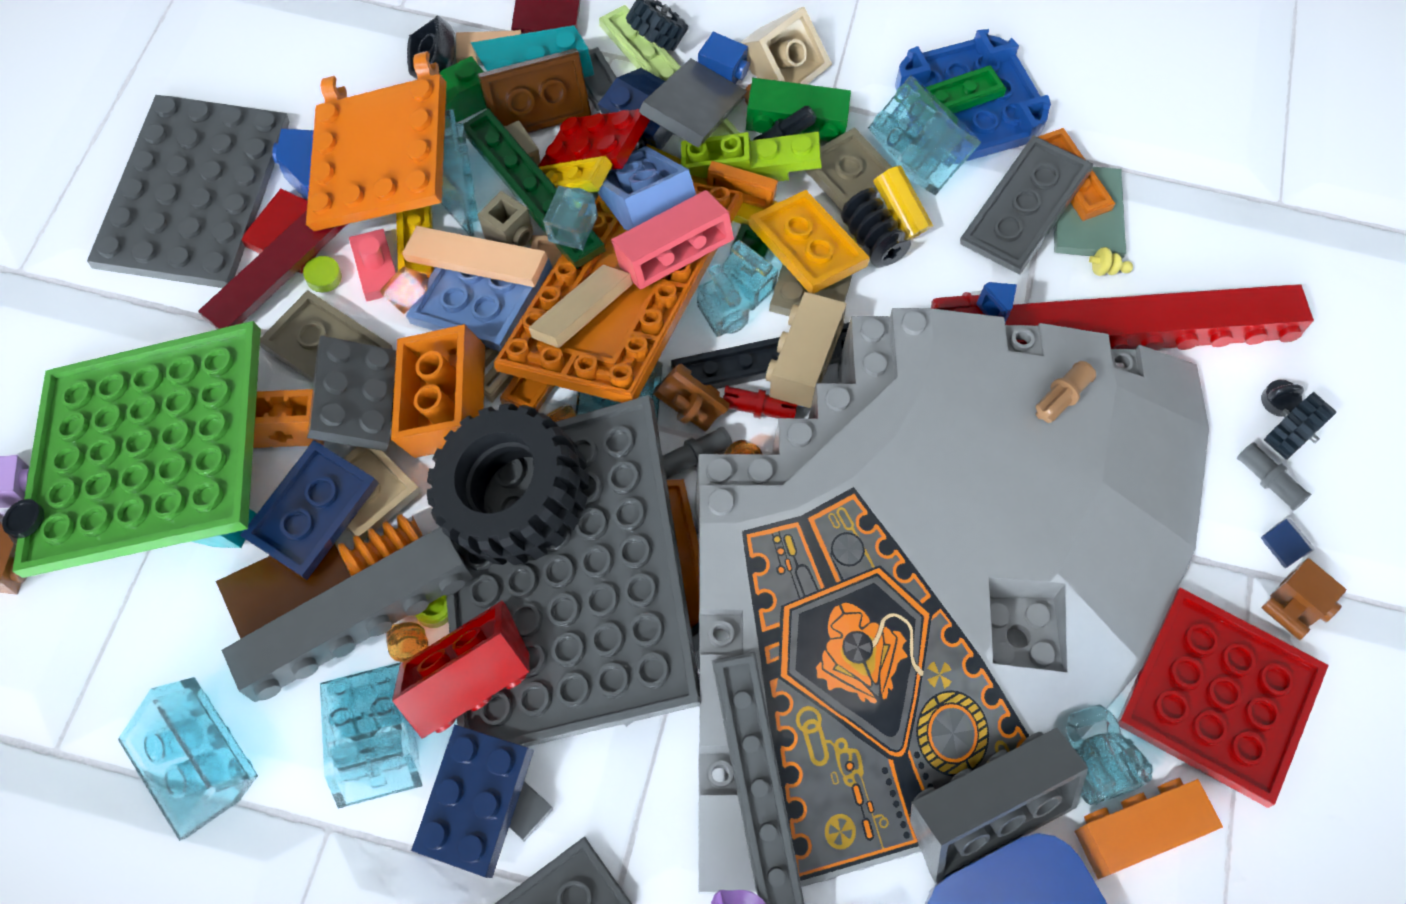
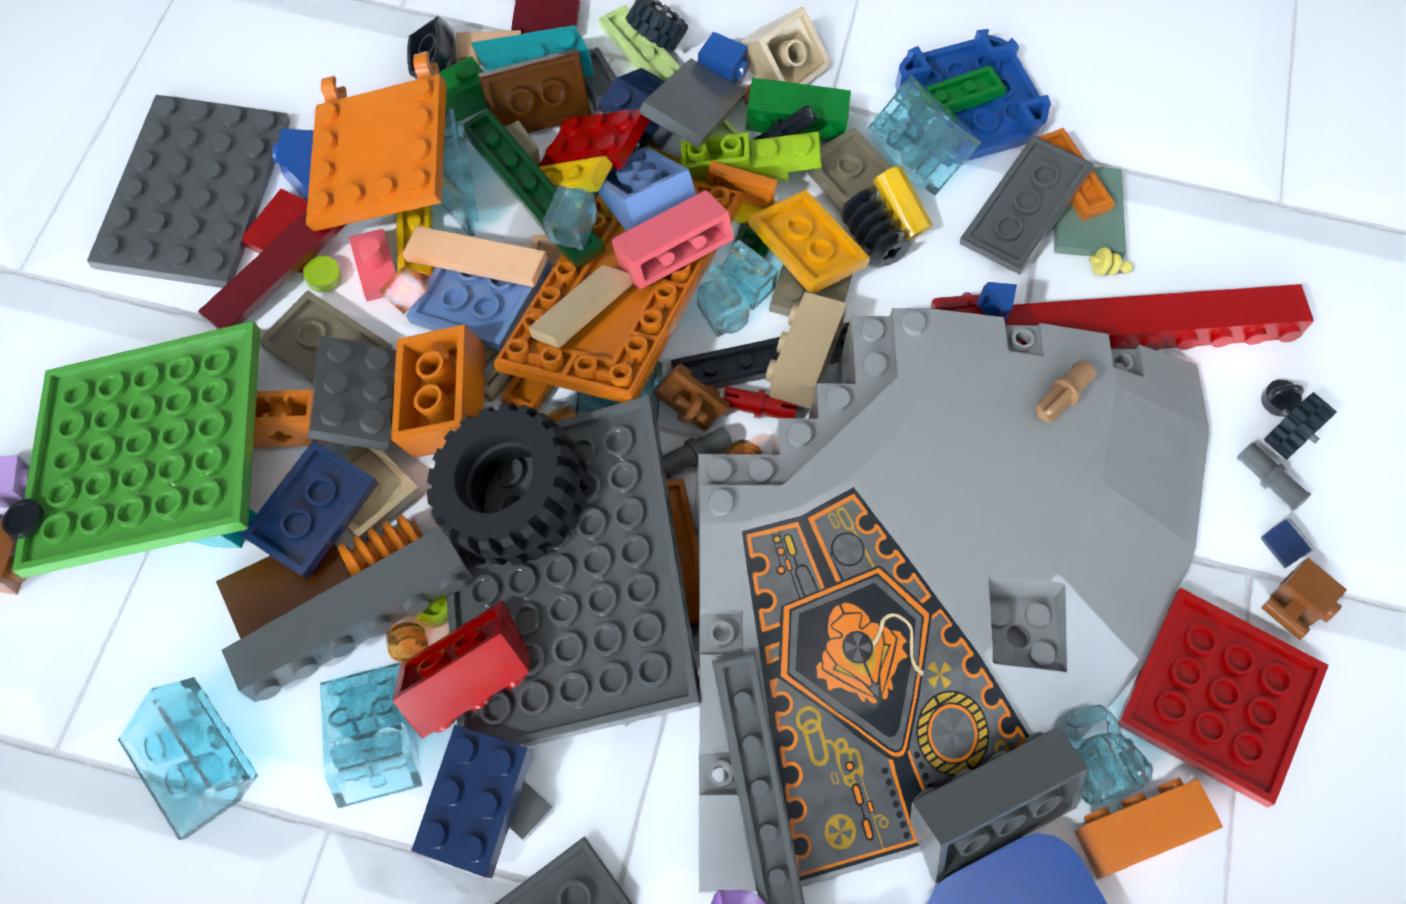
dark tan brick [478,191,534,247] -> none

